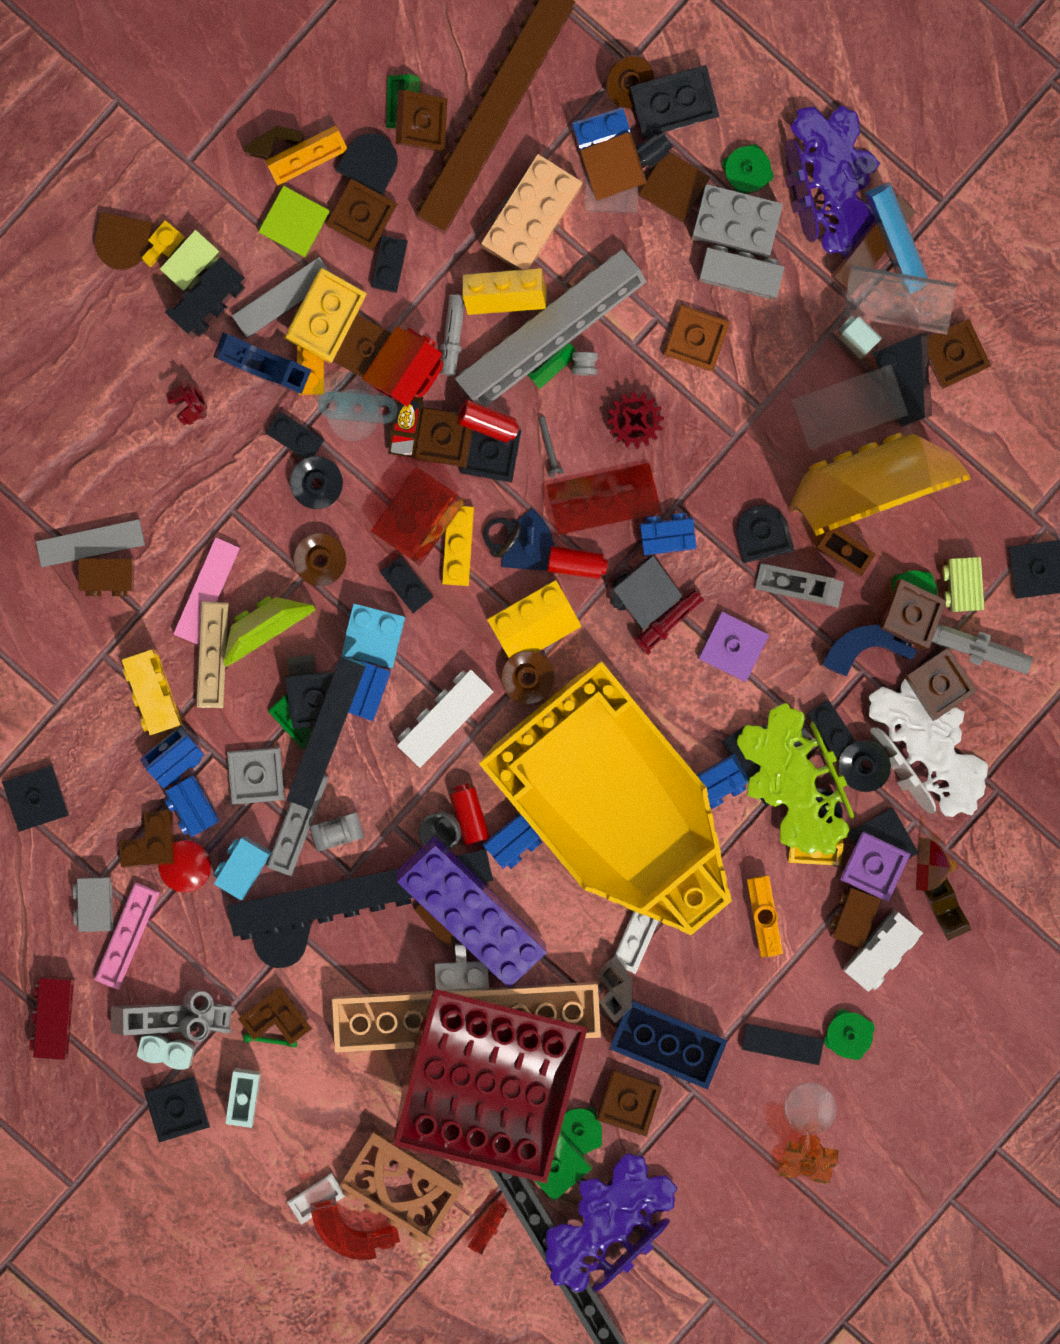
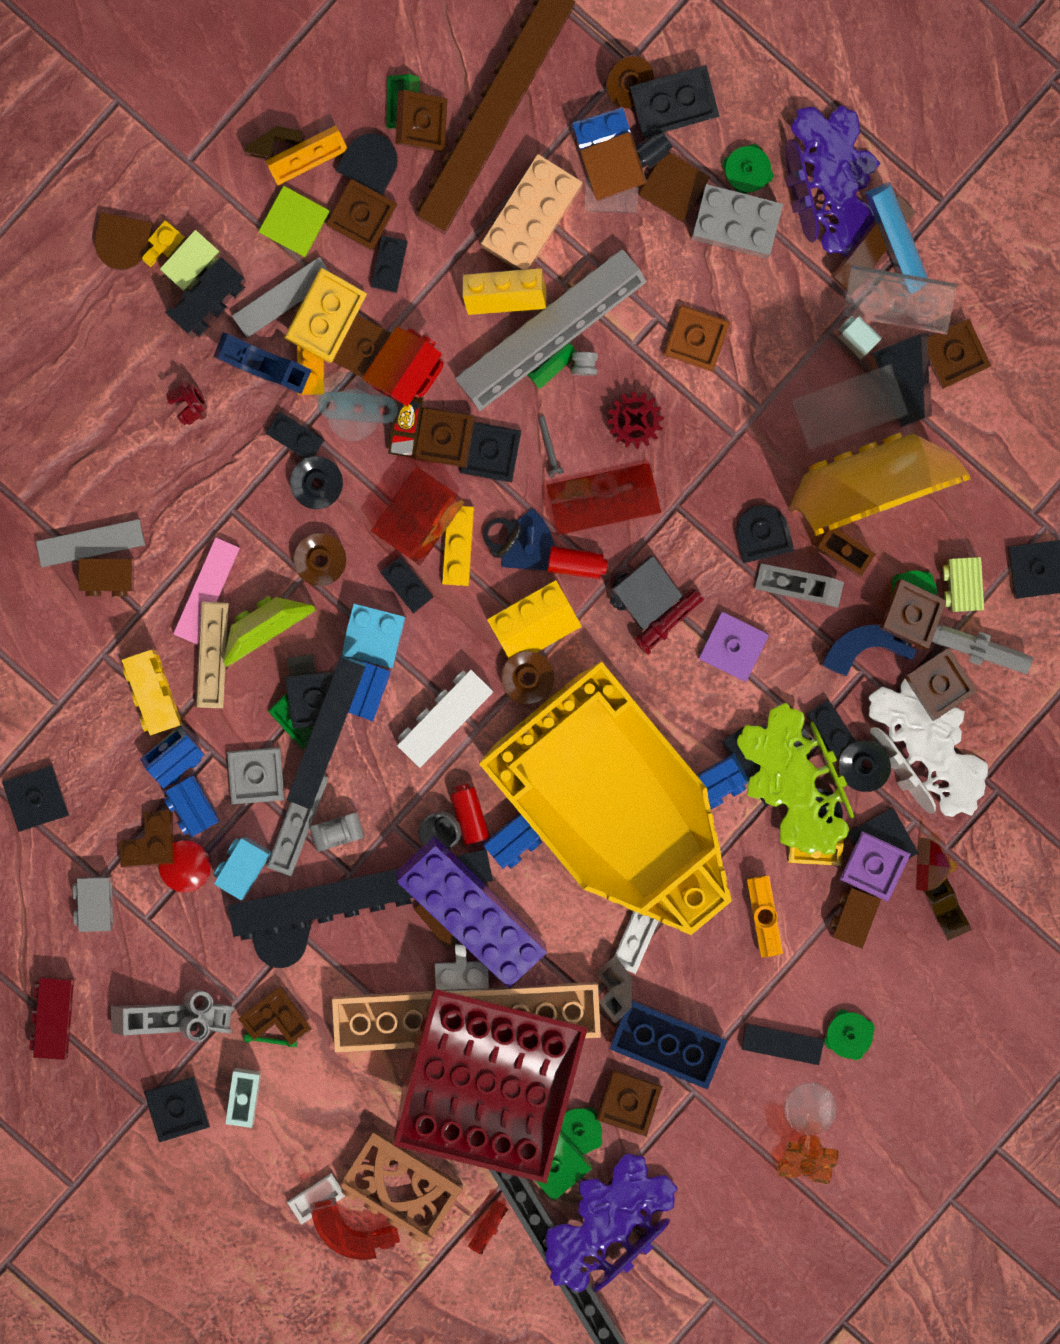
bright pink tile [94,882,160,990] -> none
light aqua brick [137,1033,196,1069] -> none
light grey pin [440,294,465,376] -> none
red brick [457,400,519,443] -> none
blue brick [639,513,697,556] -> none
light grey brick [698,245,784,300] -> none
white wedge [842,909,923,992] -> none

